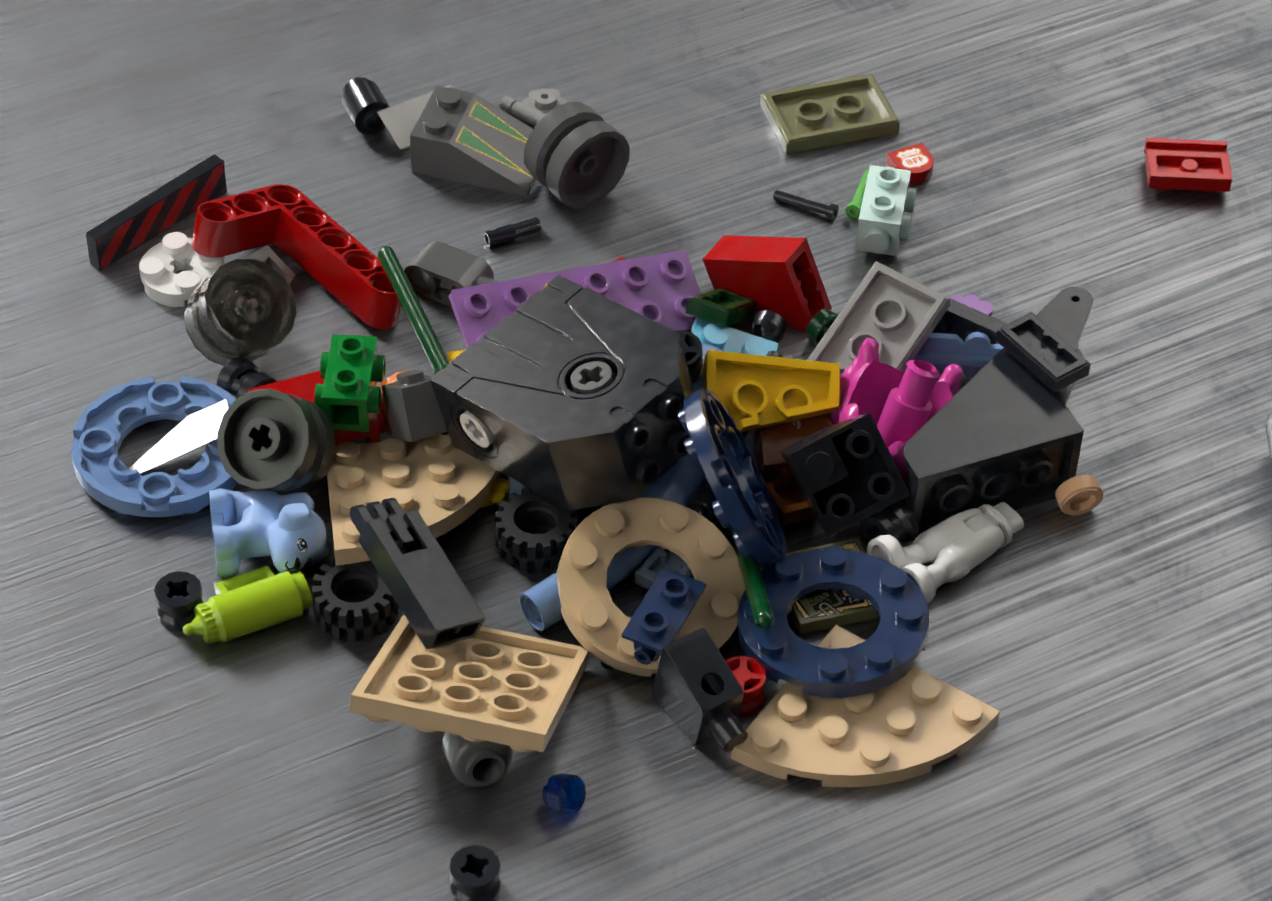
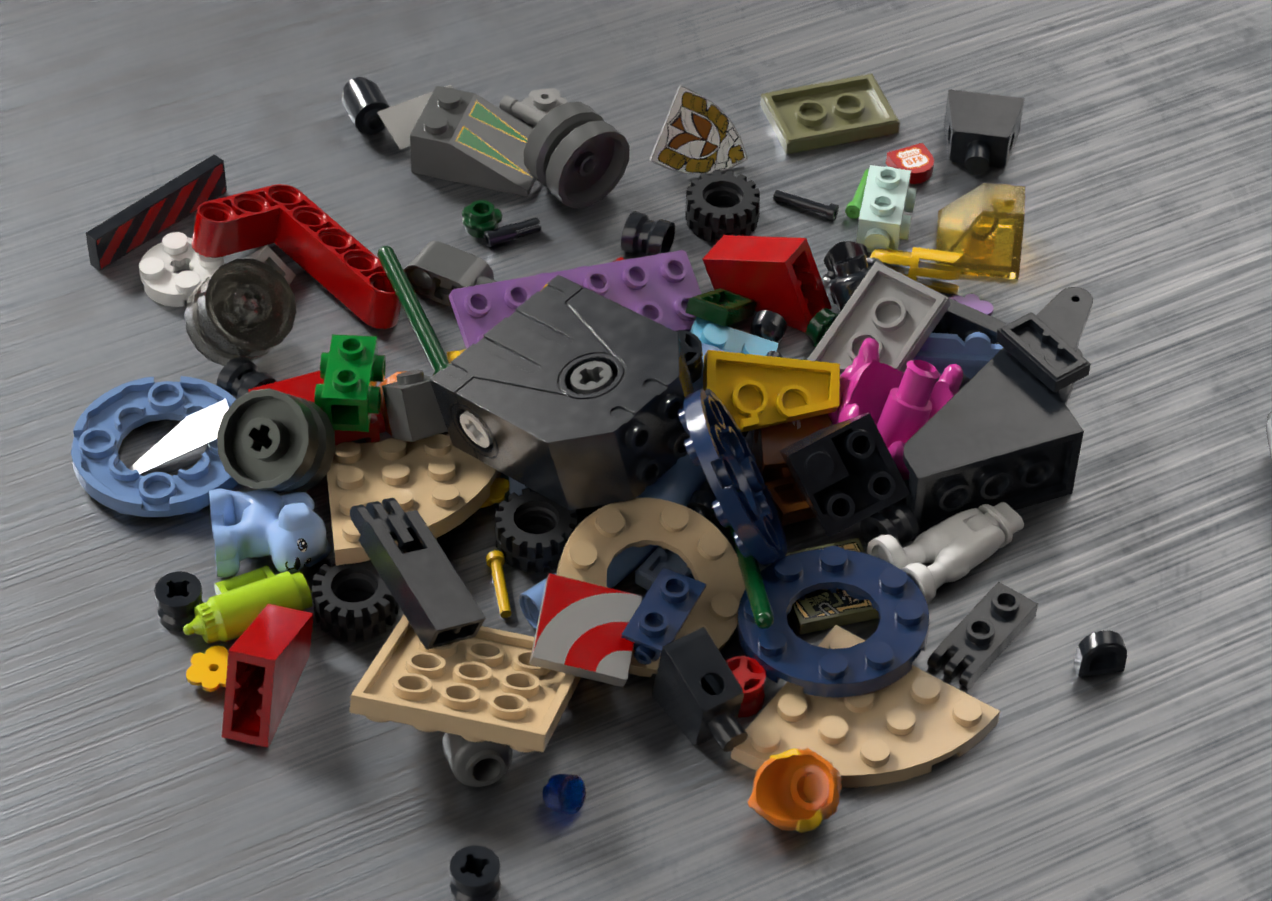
light nougat tile [1055,475,1104,515] -> none
red plate [1144,138,1232,192] -> none
none -> yellow plant [186,646,228,692]
none -> red slope [222,604,314,748]
none -> dark green plate [462,200,502,238]
none -> yellow piece [486,550,512,618]
none -> tile [529,573,642,687]
none -> black wheel [621,211,676,256]
none -> shield [649,85,748,174]
none -> black tyre [685,170,760,242]
none -> orange hair [747,748,843,833]
none -> black head [822,241,884,312]
none -> yellow arm [870,247,963,295]
none -> black hinge [927,582,1038,689]
none -> clear yellow slope [935,183,1025,279]
none -> black torso [944,89,1024,175]
none -> black tile [1074,630,1127,677]

